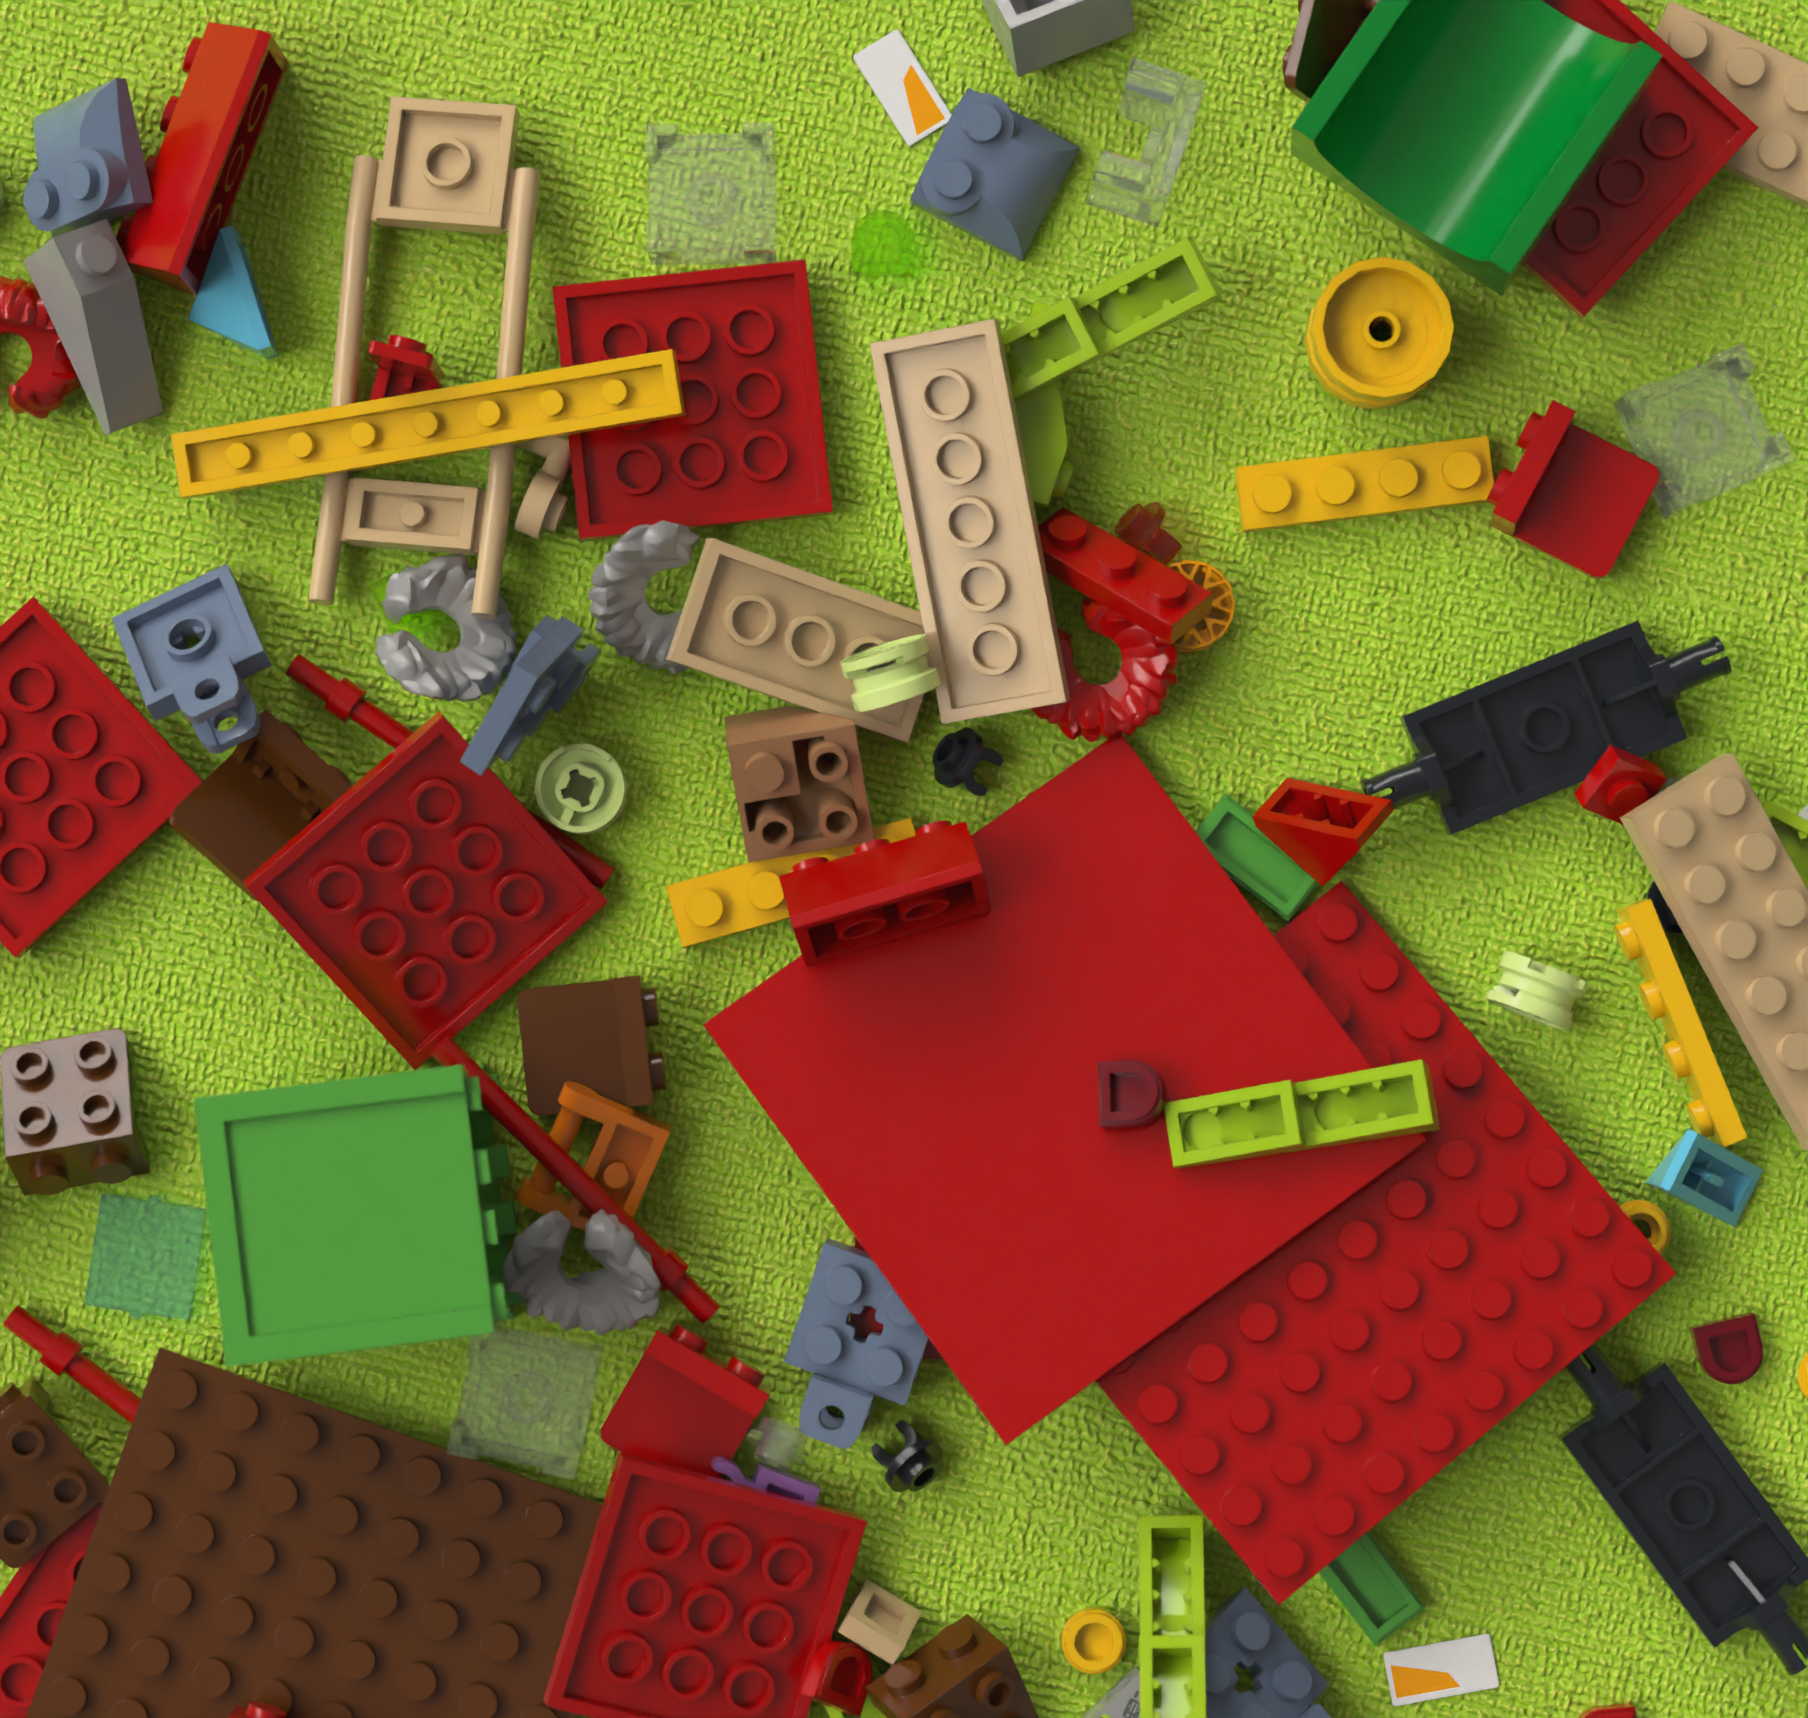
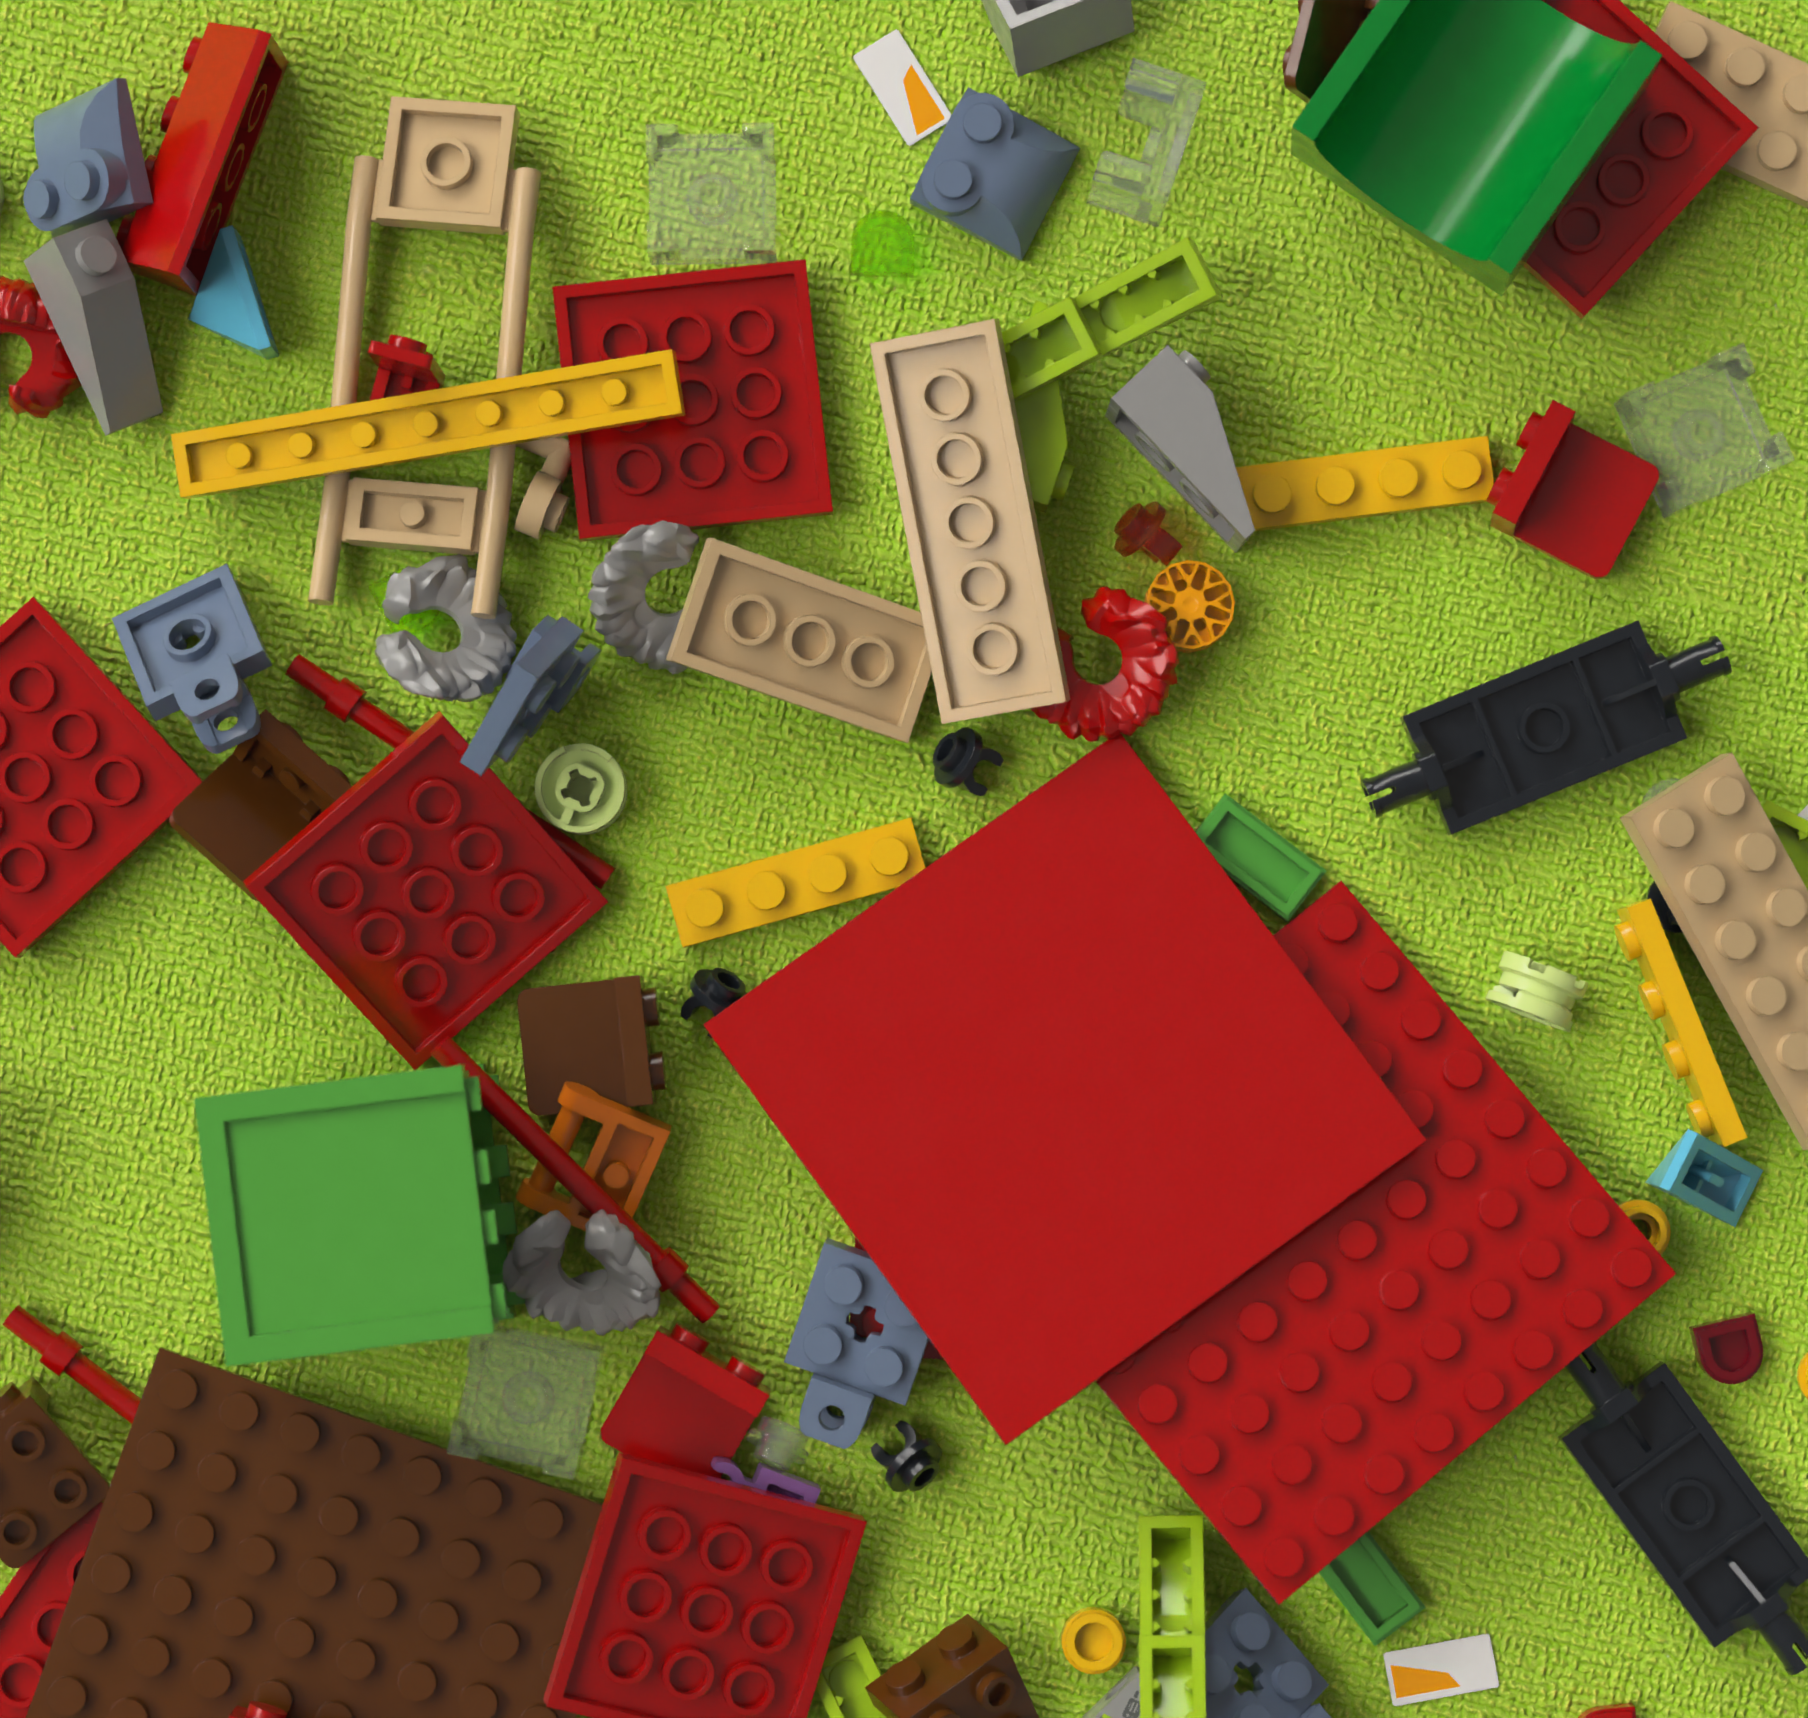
bracket [0,1028,150,1196] -> none
clear light blue piece [84,1194,207,1320] -> none
medium nougat slope [724,706,874,862] -> none
red slope [779,820,991,966] -> none
red tile [800,1641,872,1717] -> none
tan plate [838,1579,921,1665] -> none
yellowish green wheel [839,634,941,712] -> none
red plate [1038,507,1212,645] -> none
dark red tile [1097,1060,1167,1130] -> none
lime slope [1164,1059,1440,1169] -> none
red slope [1252,778,1394,887] -> none
yellow wheel [1304,257,1454,410] -> none
red plate [1574,745,1667,825] -> none
none -> black plate [680,968,747,1038]
none -> light grey slope [1105,345,1255,553]

